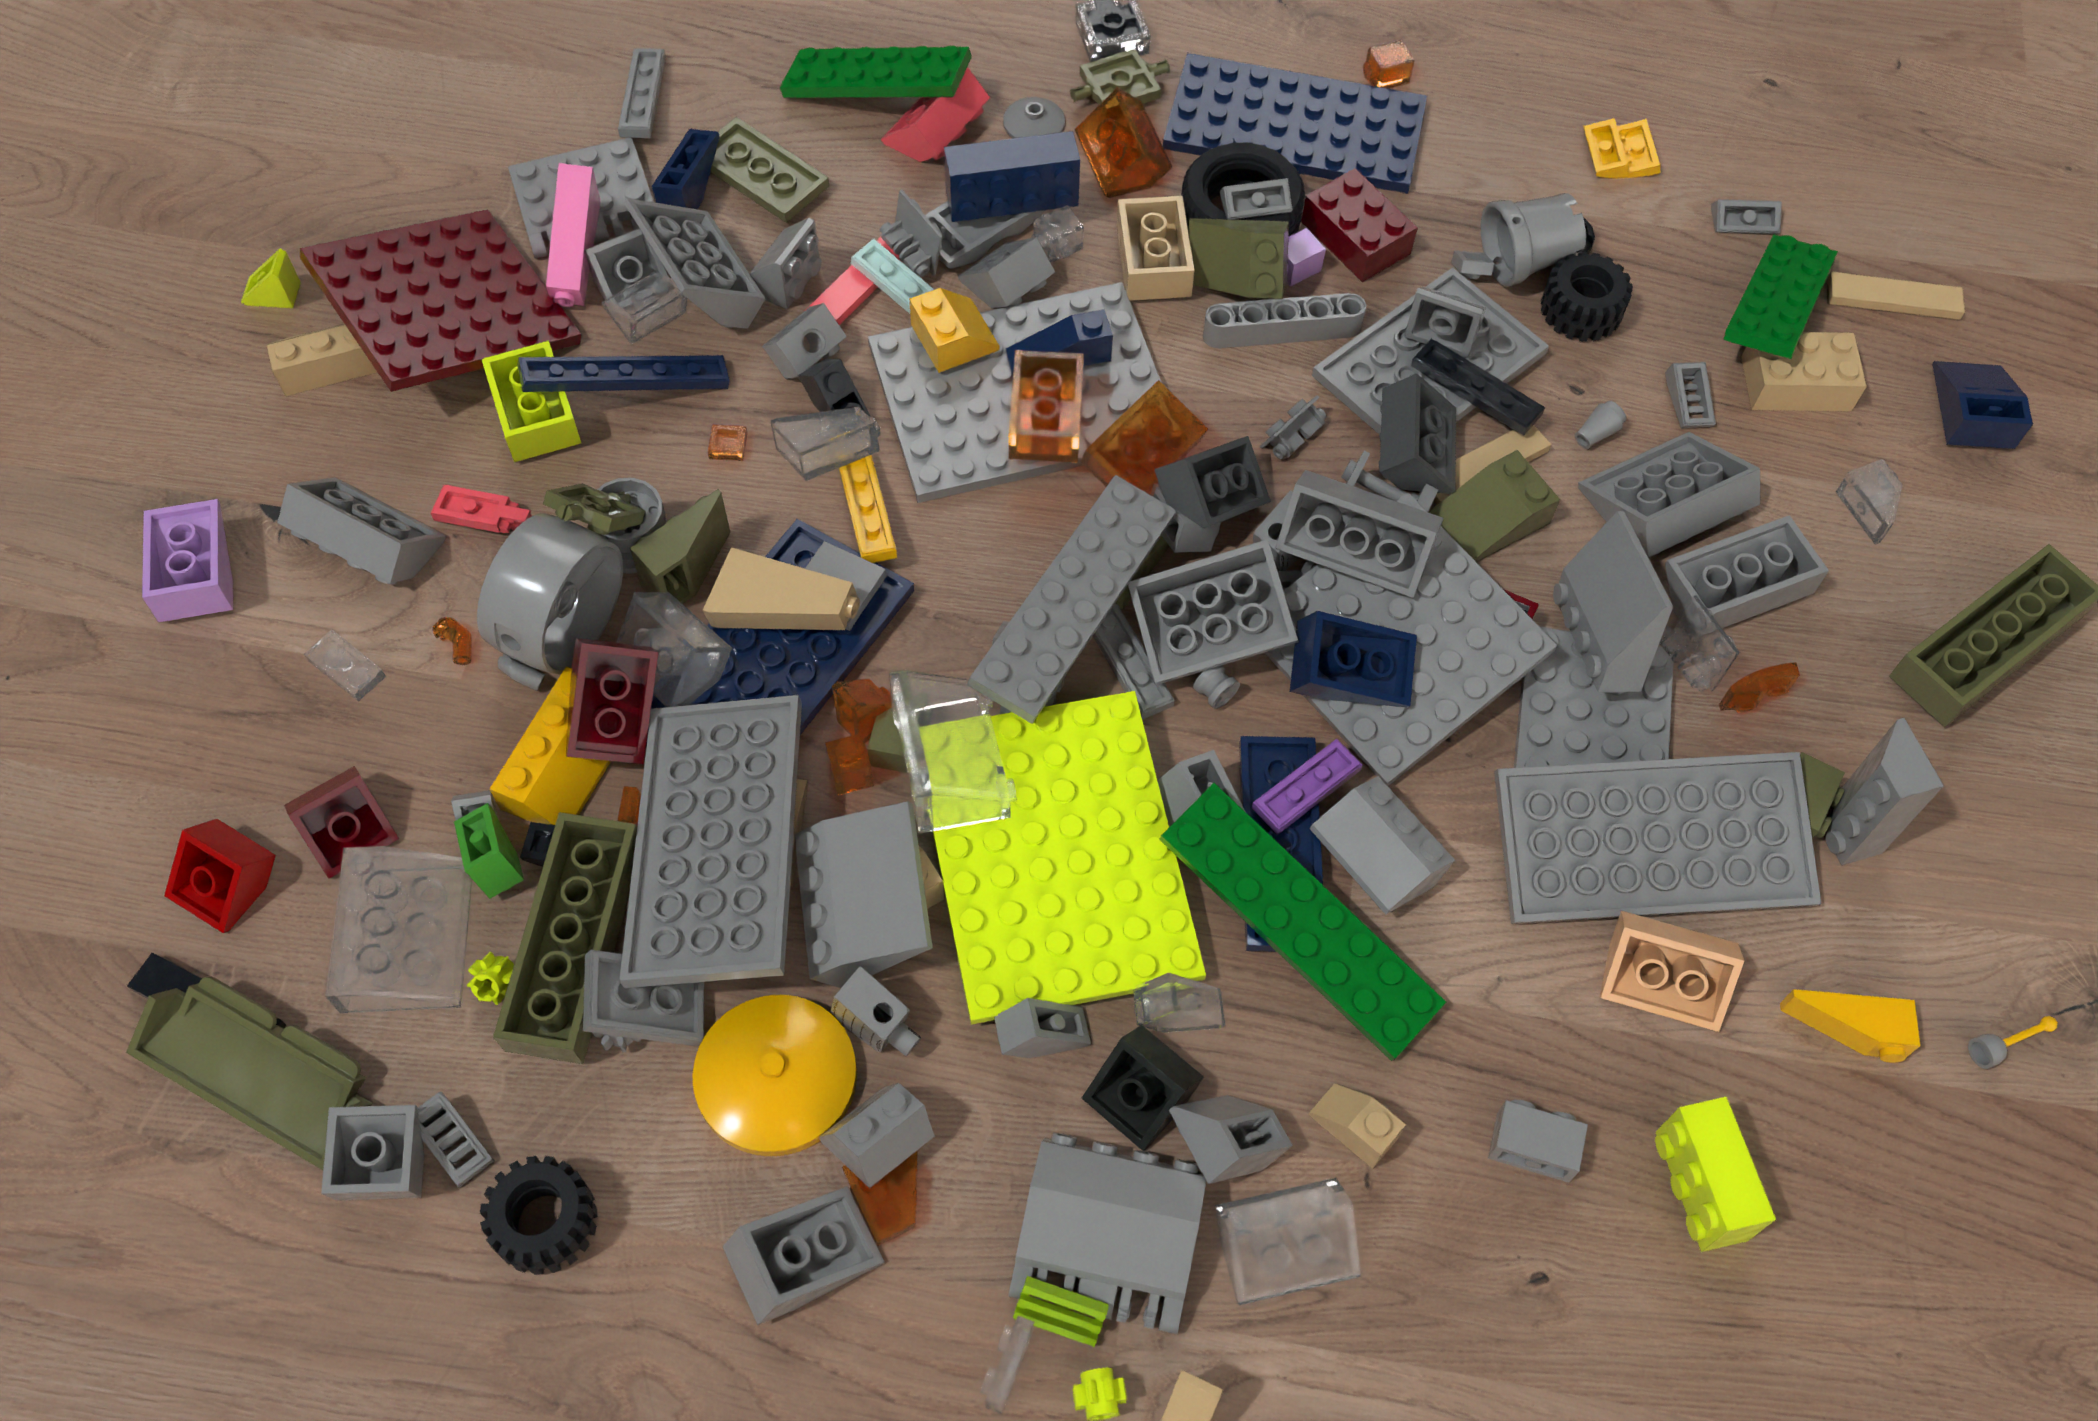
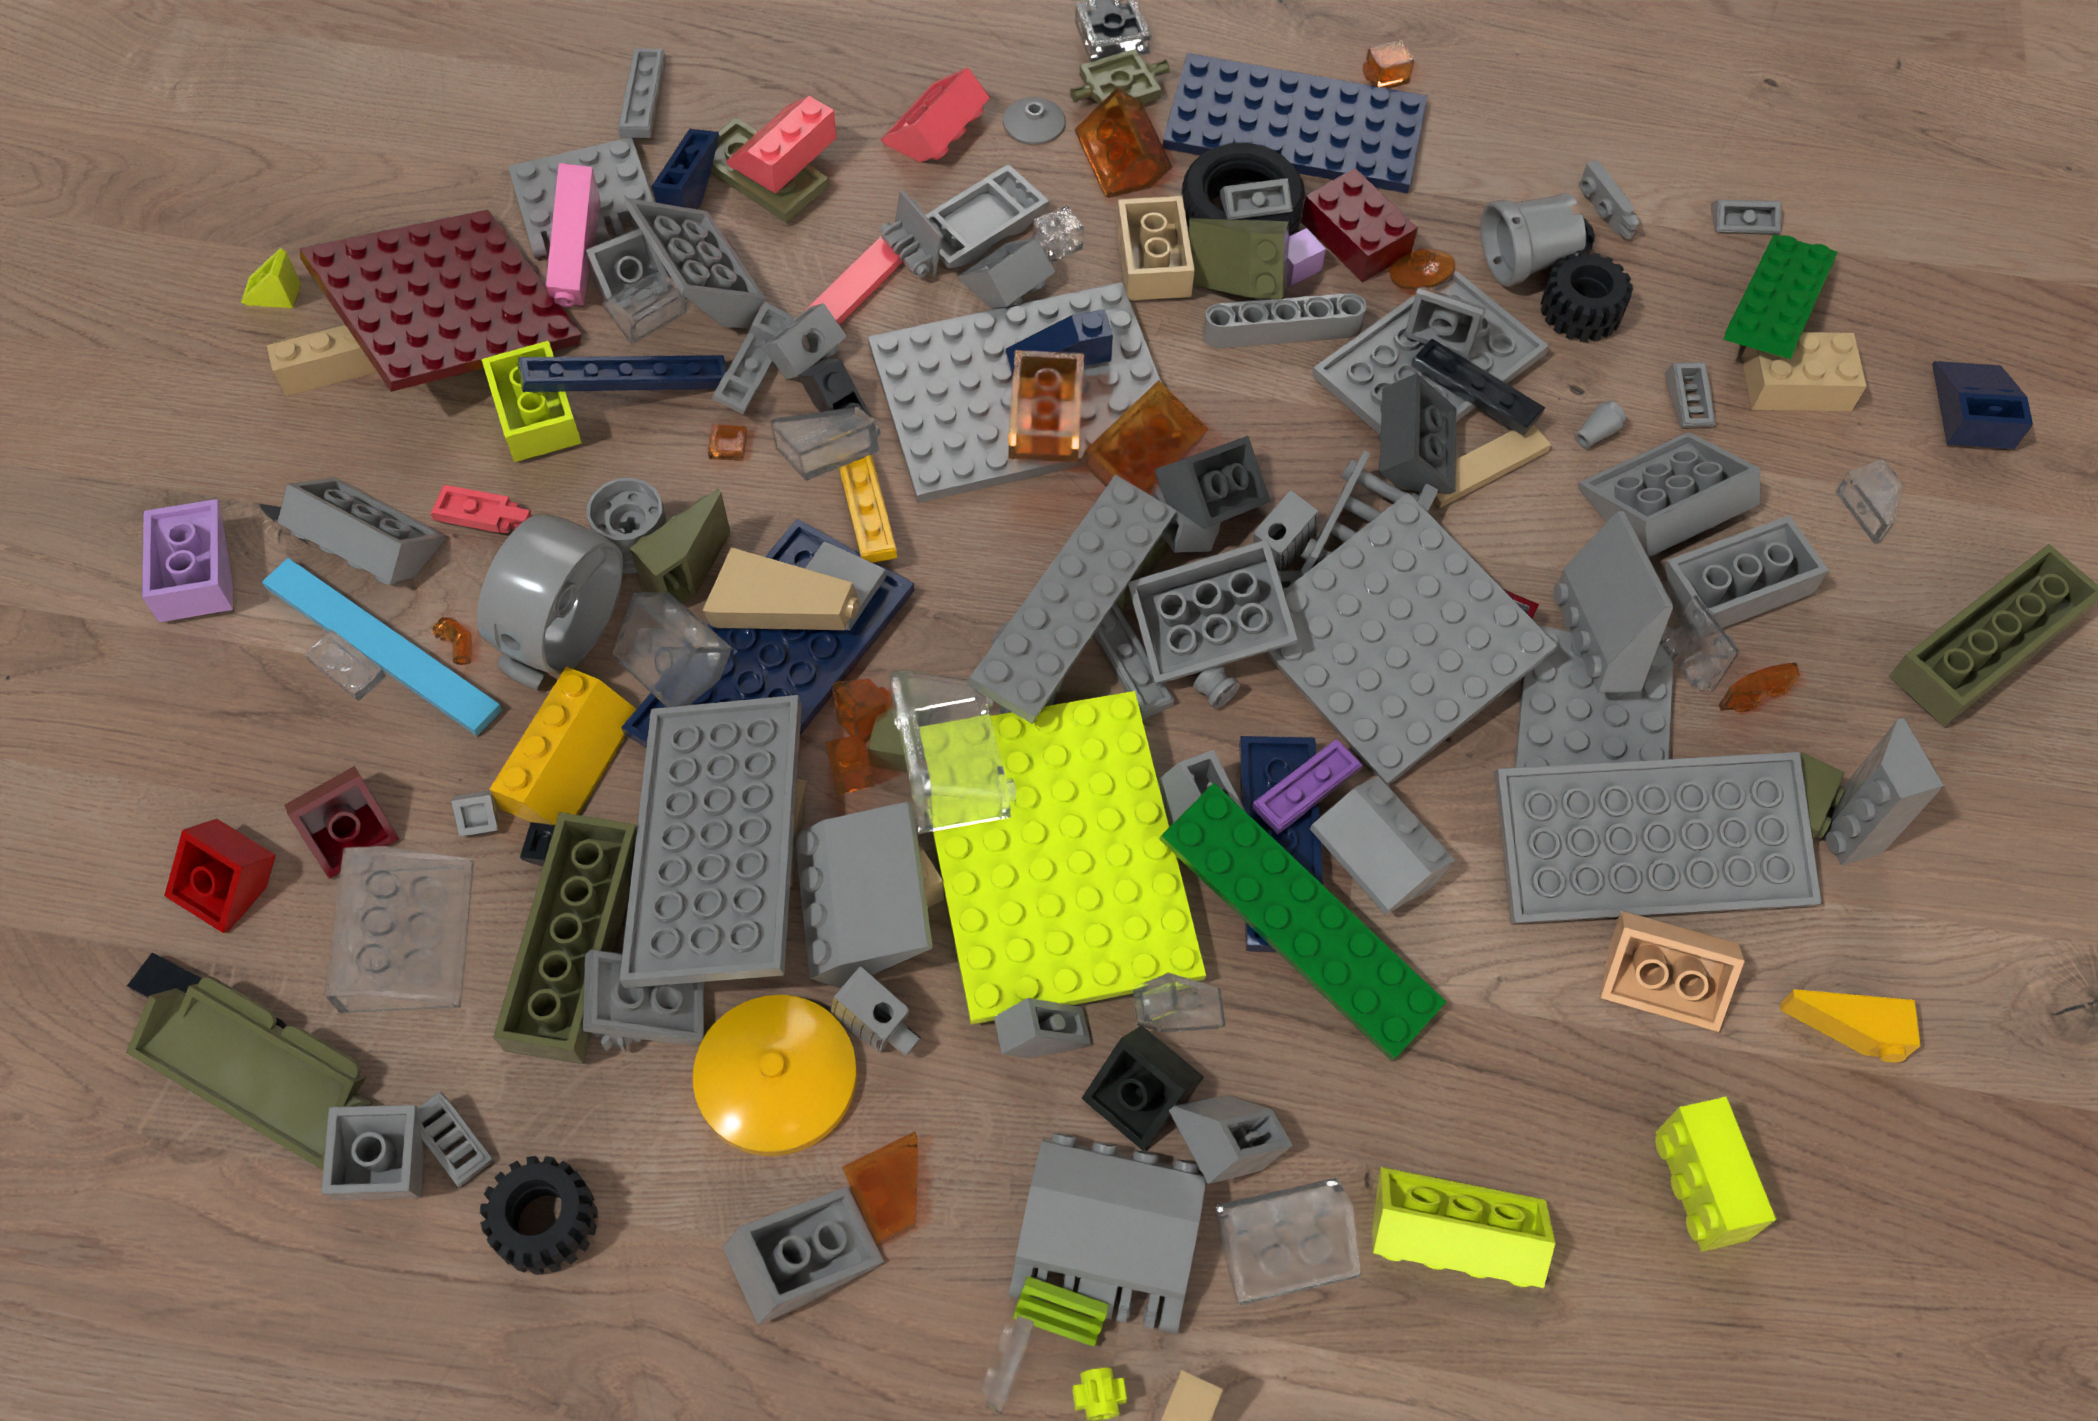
bright green slope [454,803,524,899] -> none
neon yellow gear [467,952,514,1005] -> none
olive plate [543,483,645,535] -> none
dark red slope [566,638,659,764] -> none
clear orange tile [617,786,641,826] -> none
light grey slope [750,218,821,309] -> none
green plate [780,45,972,98] -> none
light grey slope [819,1083,934,1188] -> none
light aqua tile [851,238,934,314] -> none
yellow slope [909,288,1000,373] -> none
dark blue brick [944,131,1080,222] -> none
light grey hinge [1260,395,1326,459] -> none
light grey slope [1275,470,1444,598] -> none
dark blue slope [1290,611,1417,708] -> none
tan slope [1308,1083,1406,1169] -> none
olive slope [1428,450,1560,562] -> none
light grey plate [1451,250,1494,279] -> none
light grey brick [1488,1100,1588,1183] -> none
yellow slope [1584,118,1660,178] -> none
tan tile [1827,272,1965,320] -> none
light grey hinge [1968,1016,2058,1069] -> none
none -> medium azure tile [262,558,502,736]
none -> light grey slope [712,301,794,414]
none -> coral slope [726,96,837,194]
none -> neon yellow slope [1372,1167,1555,1288]
none -> clear orange dish [1389,249,1455,290]
none -> light grey hinge [1579,159,1639,239]

